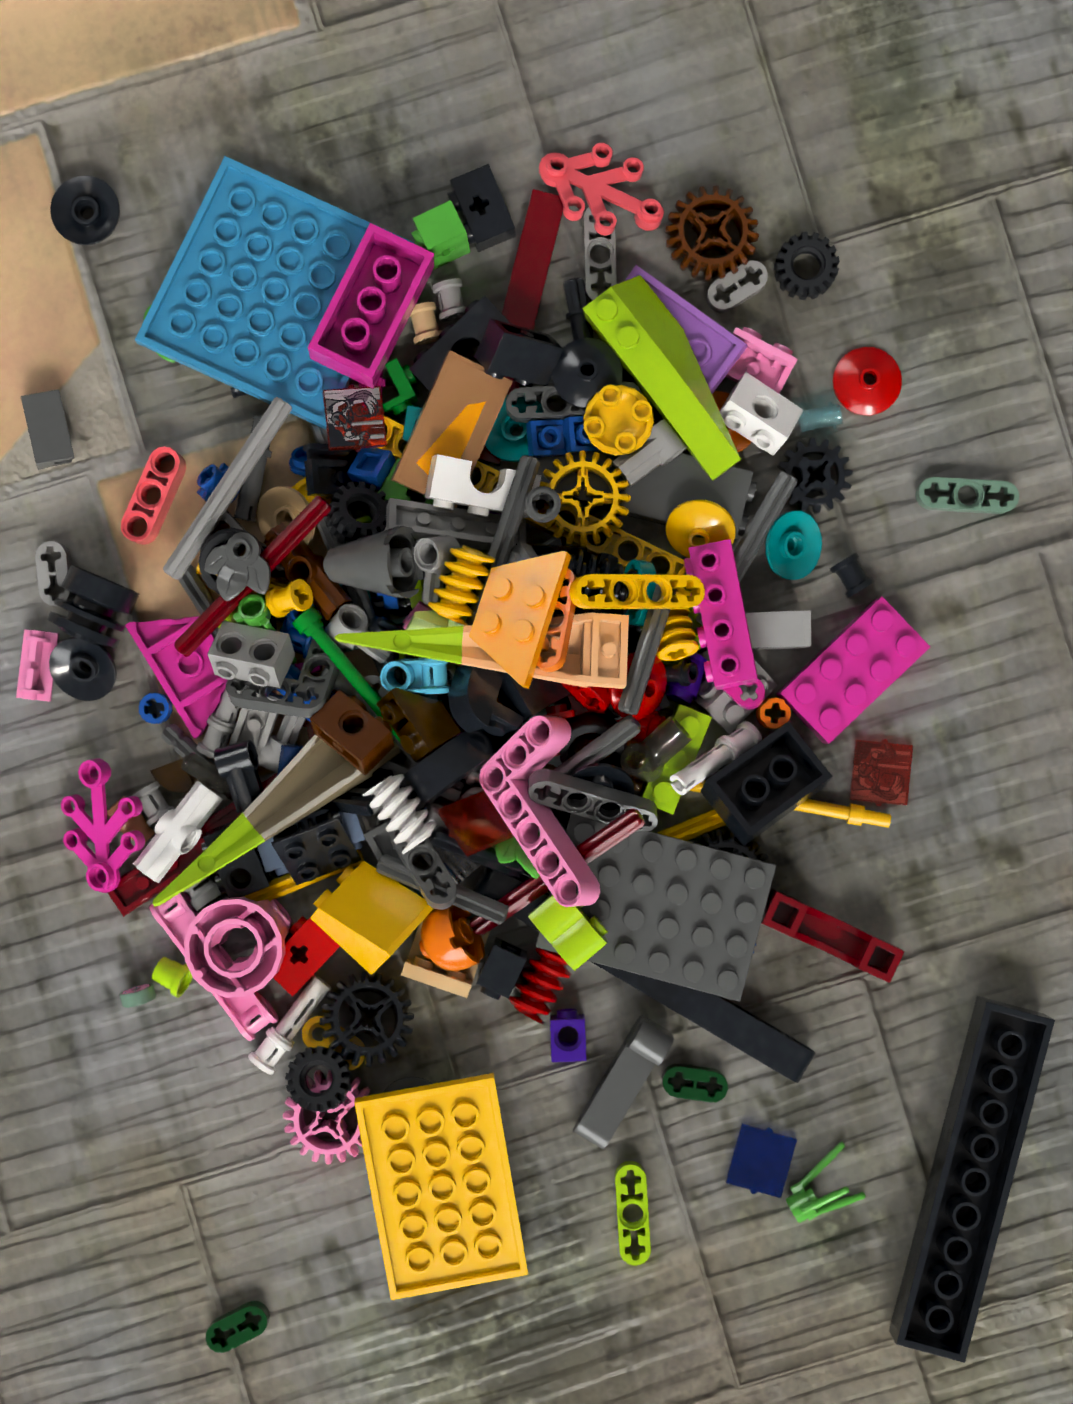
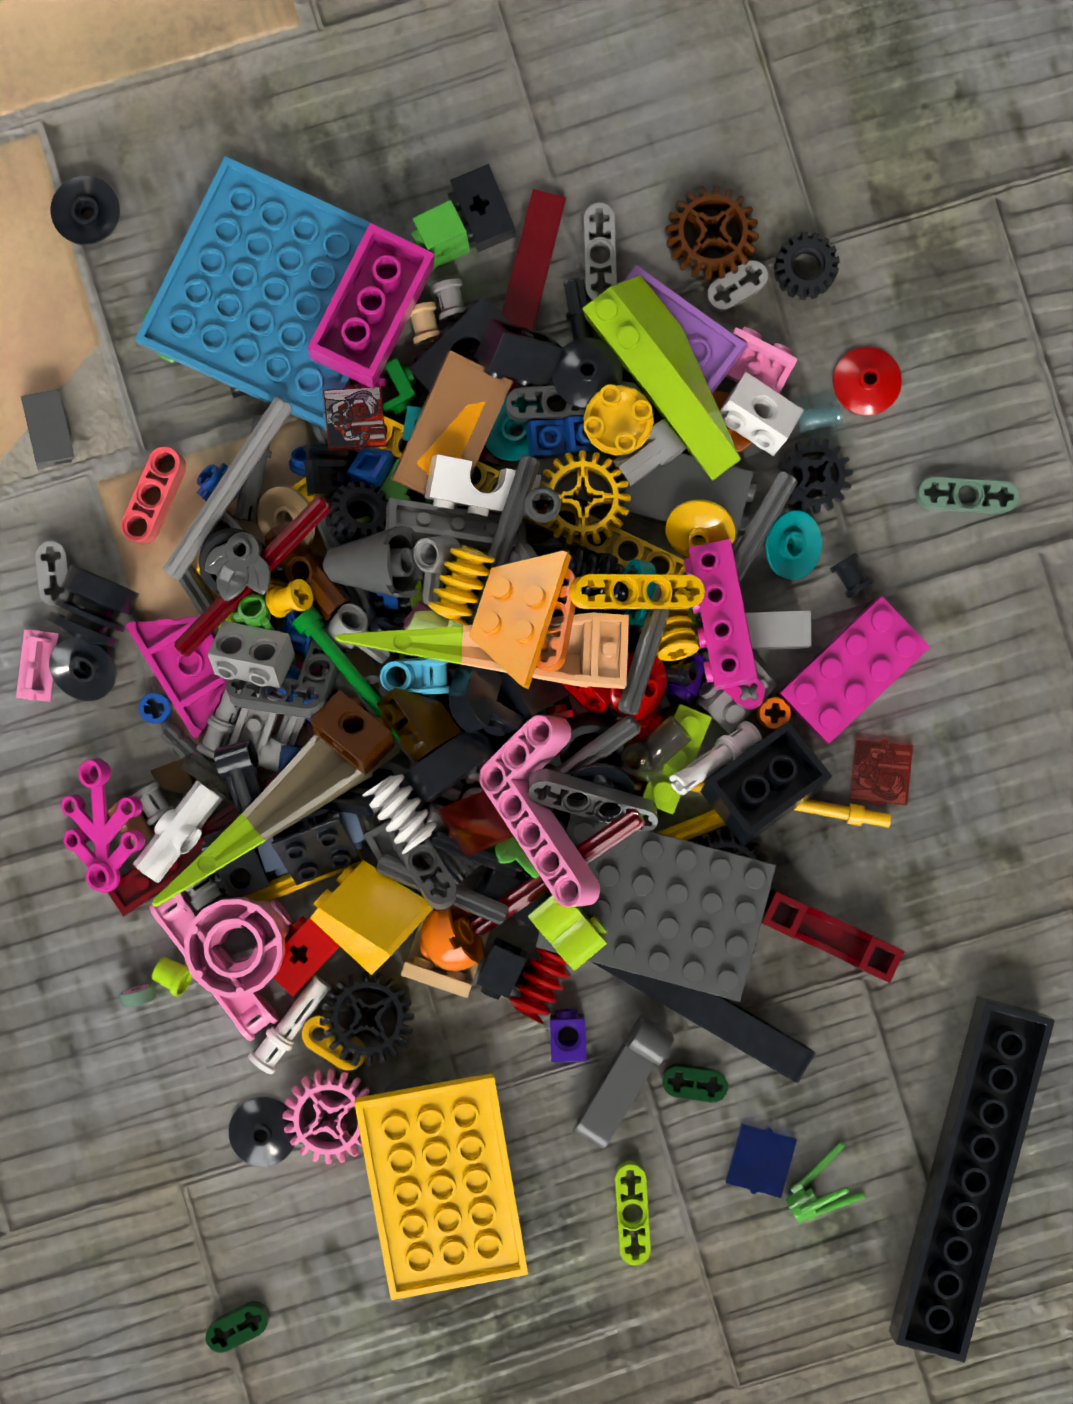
black tyre [285,1046,353,1112] -> none
coral plant [539,143,664,236] -> none
none -> black dish [229,1097,296,1167]

